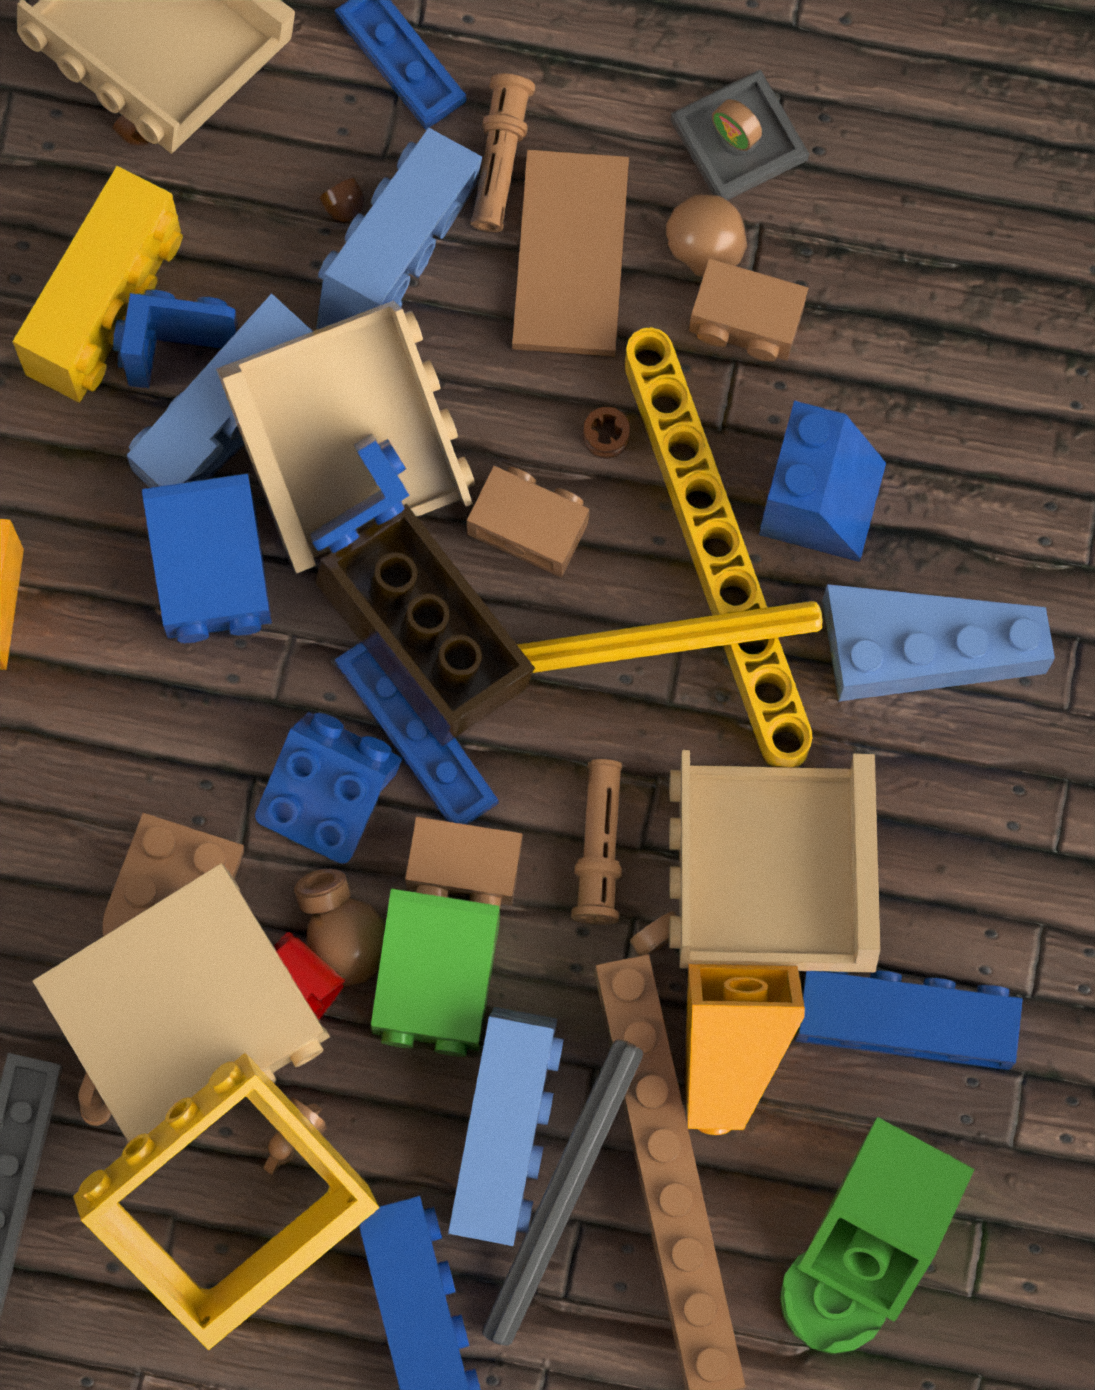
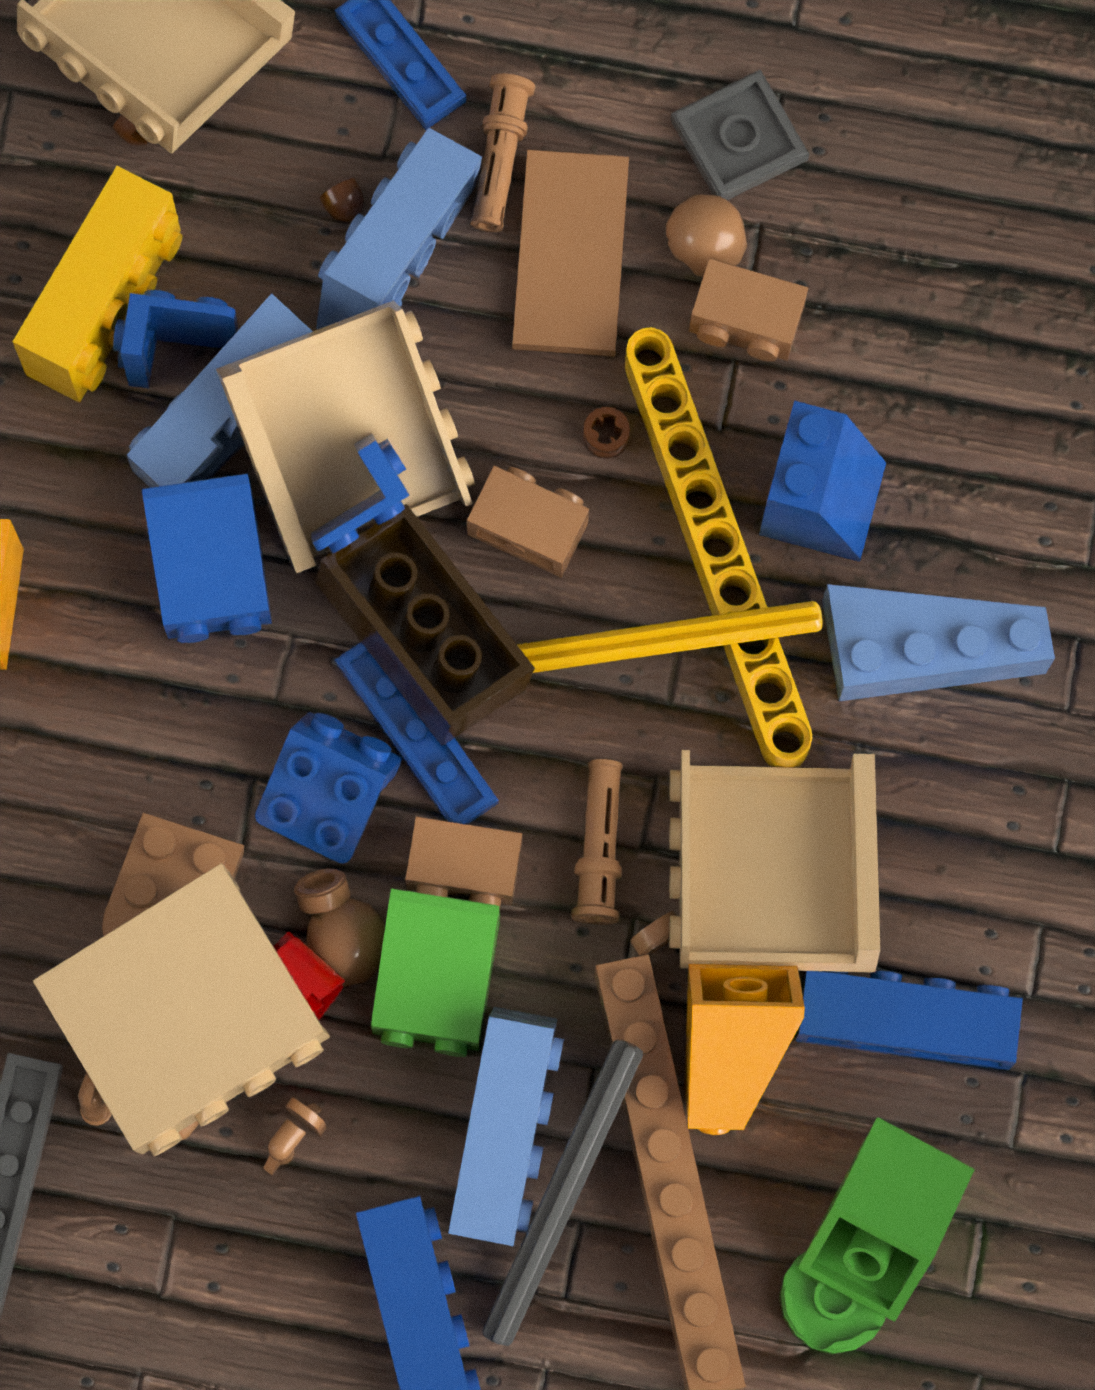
yellow piece [73,1052,379,1350] -> none
medium nougat tile [712,99,762,151] -> none

